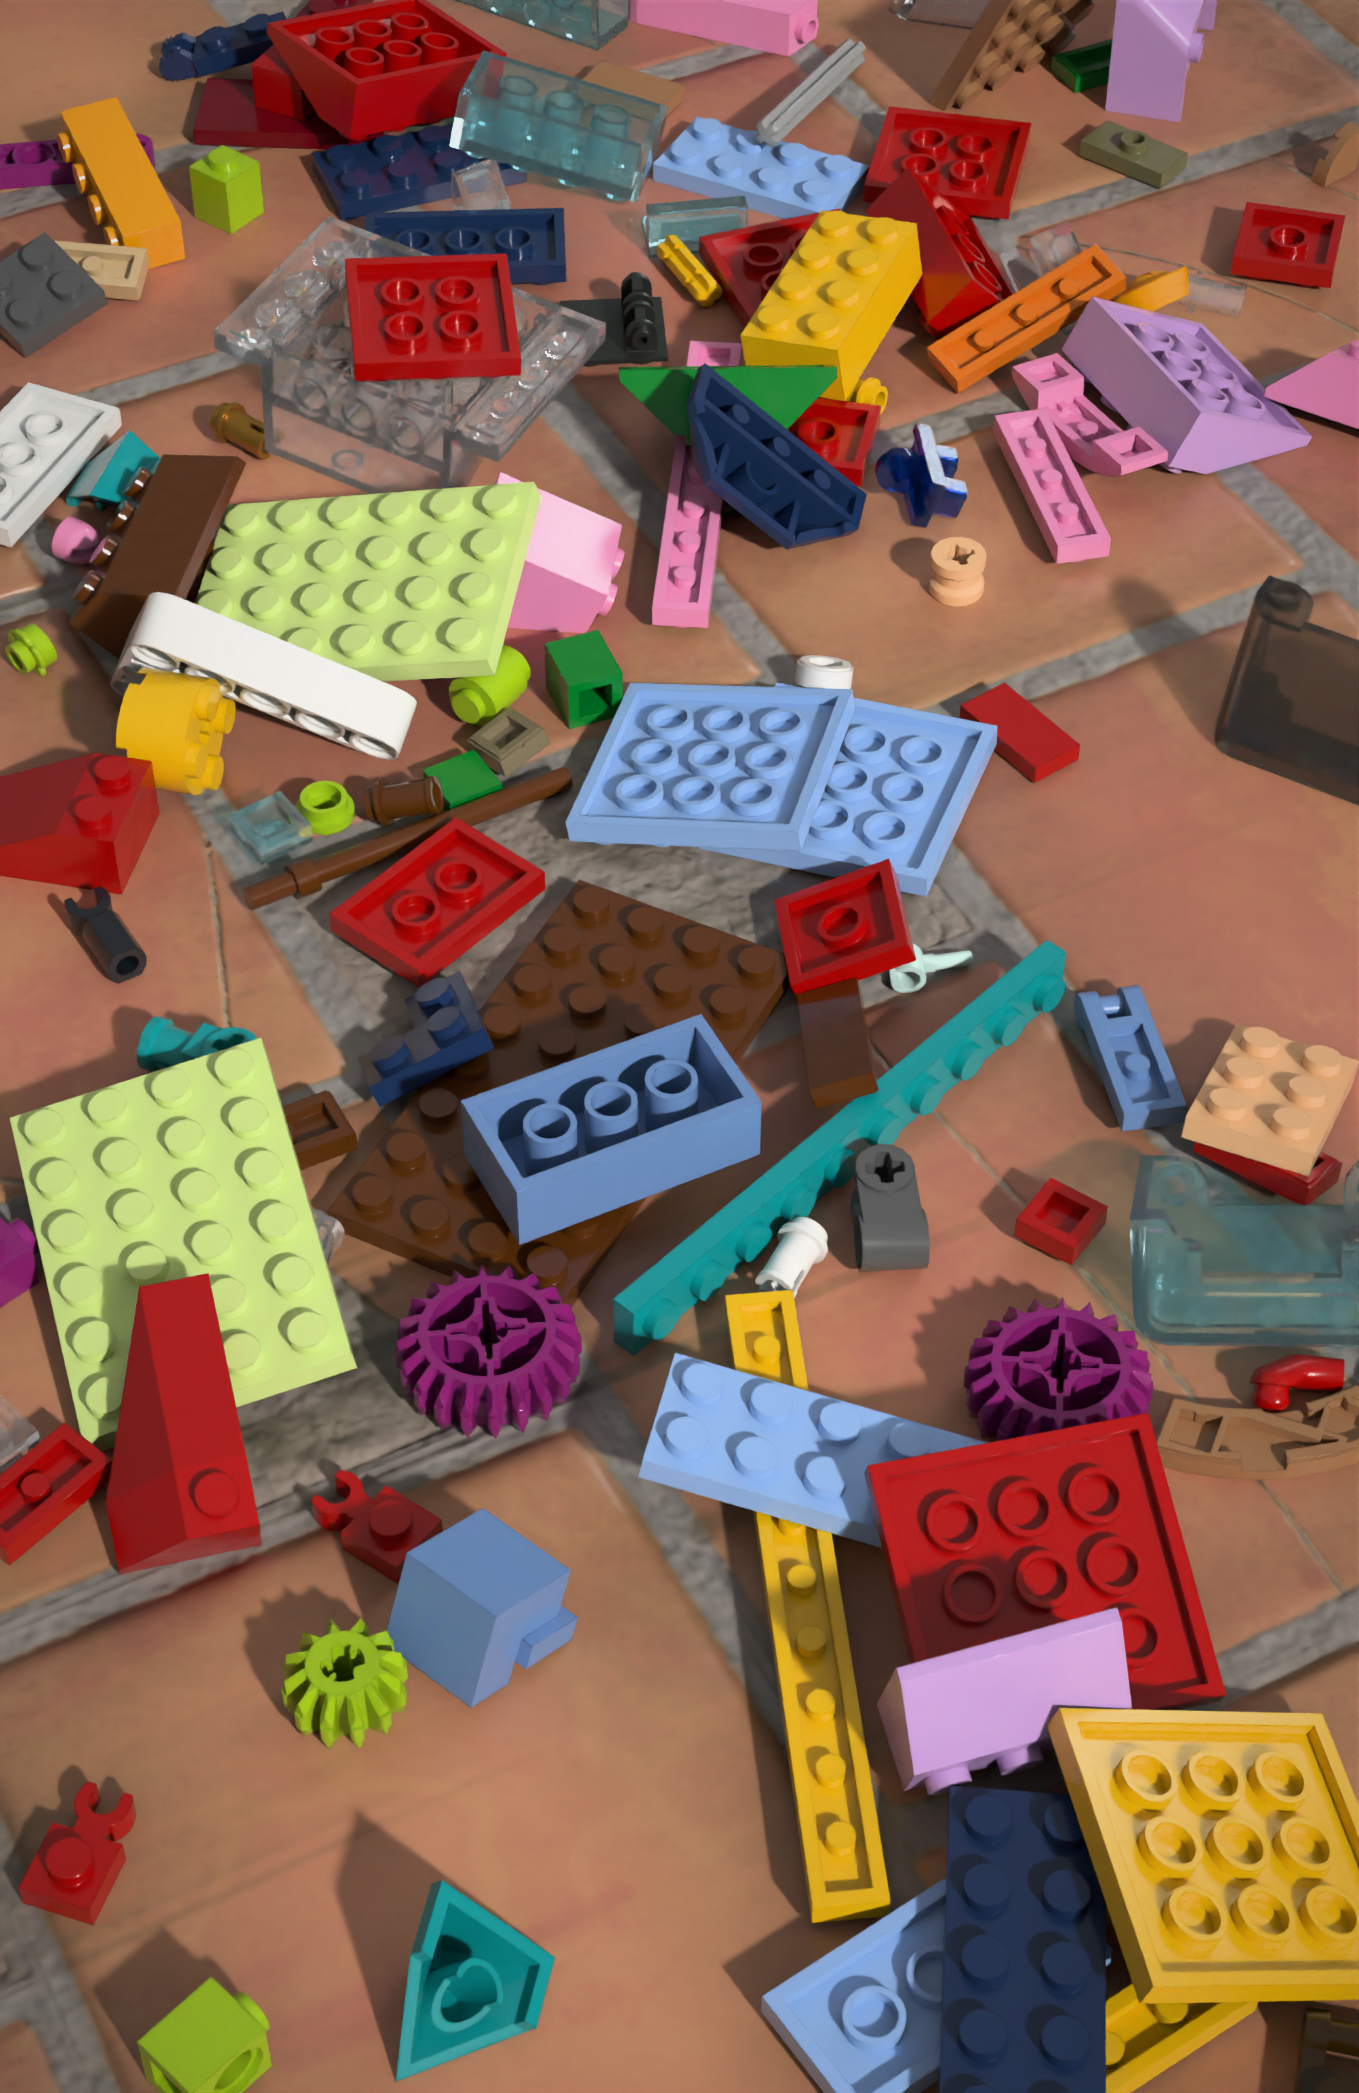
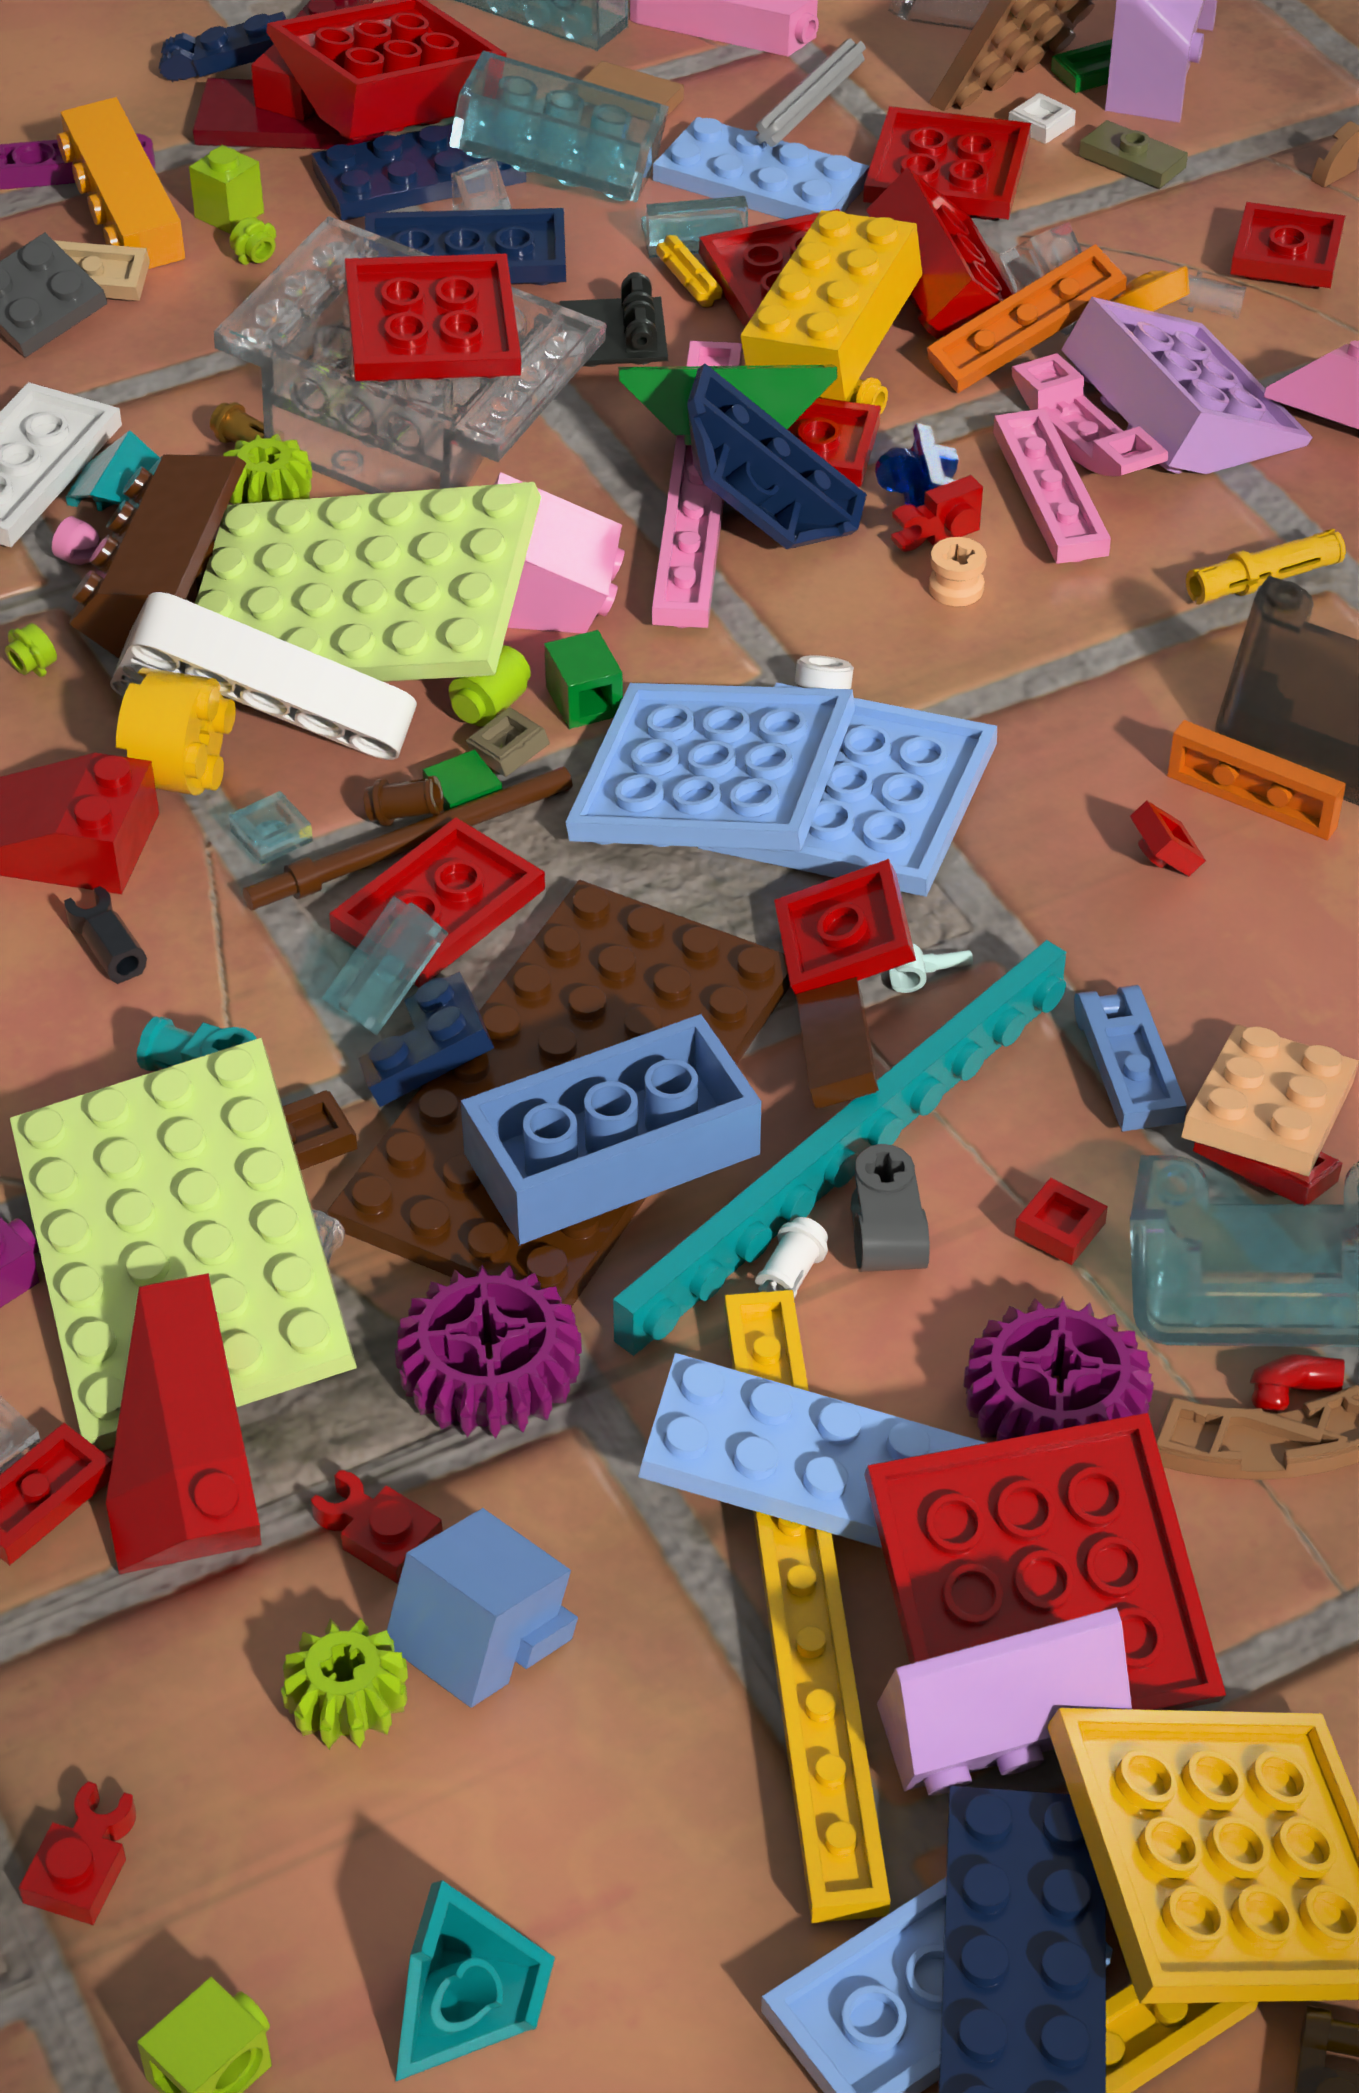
lime plate [295,781,355,835] -> none
red tile [959,682,1080,783] -> none
none -> lime gear [223,434,313,504]
none -> lime plate [229,217,276,265]
none -> clear light blue panel [322,896,449,1036]
none -> red plate [891,475,983,552]
none -> white tile [1008,93,1076,144]
none -> red plate [1129,800,1206,877]
none -> orange plate [1167,720,1346,841]
none -> yellow pin [1186,528,1346,605]

